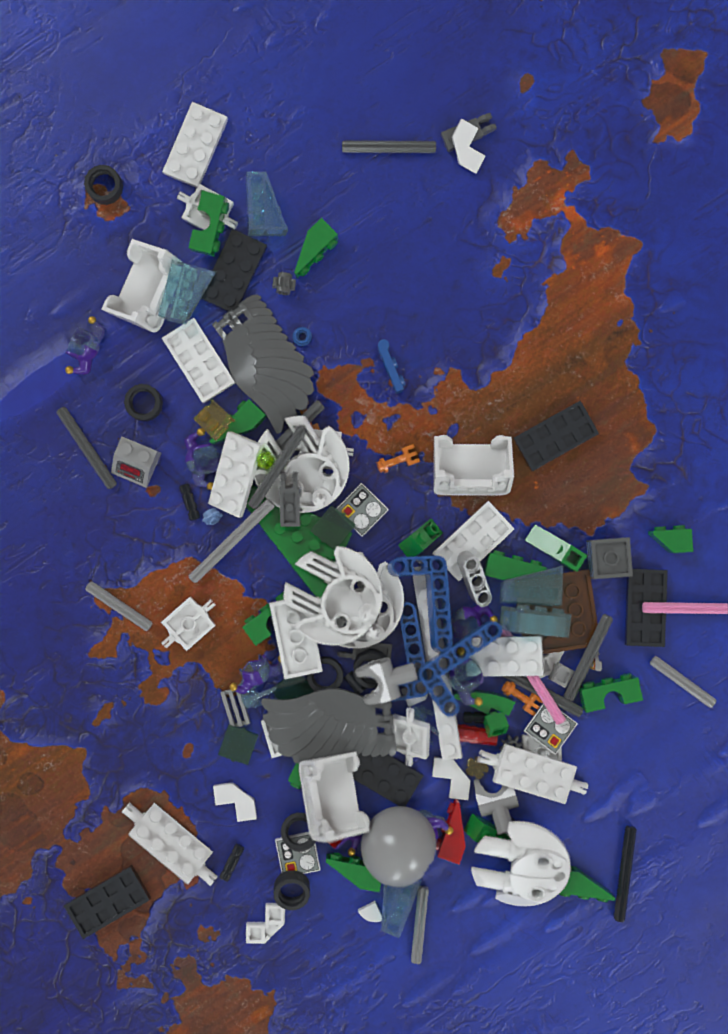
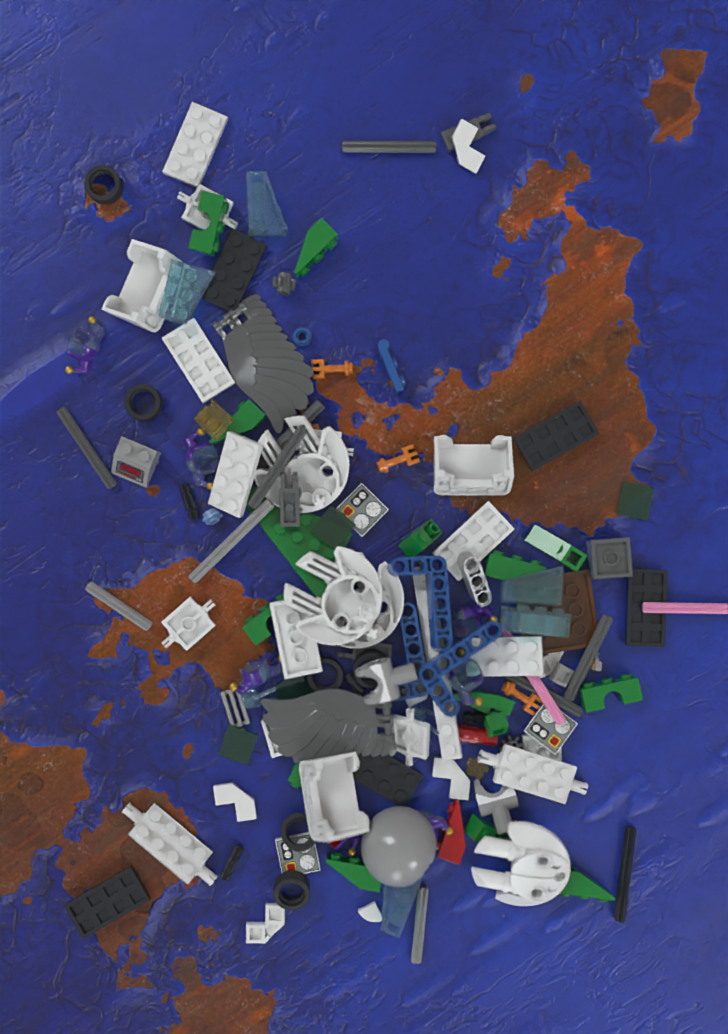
clear neon green plate [256,451,275,470] -> none
green slope [648,525,693,553] -> none
light grey axle [650,656,716,708] -> none
none -> orange hinge [311,359,354,380]
none -> clear green piece [616,482,654,521]

